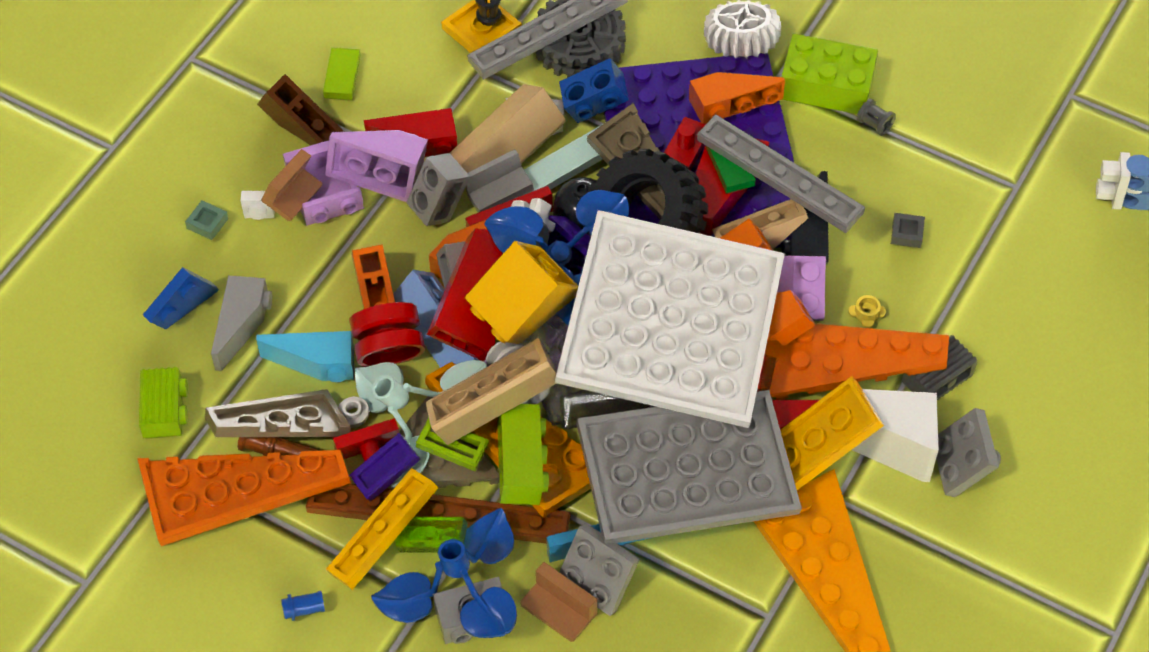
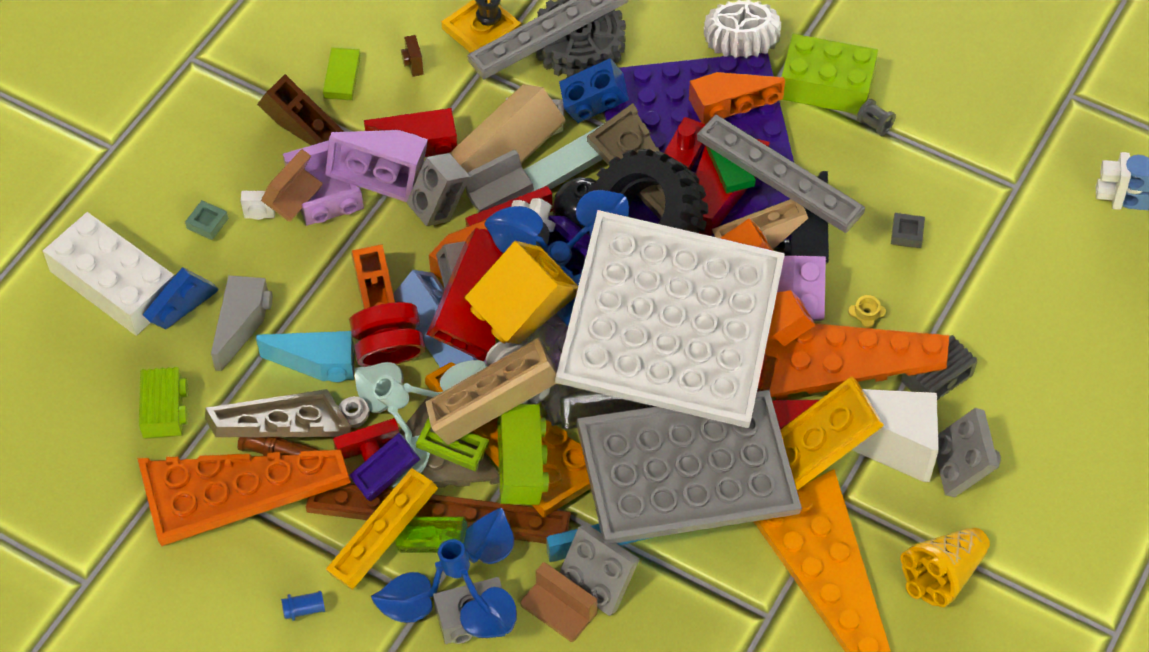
none -> white brick [43,212,175,336]
none -> reddish brown plate [401,35,424,77]
none -> yellow cone [900,528,990,608]

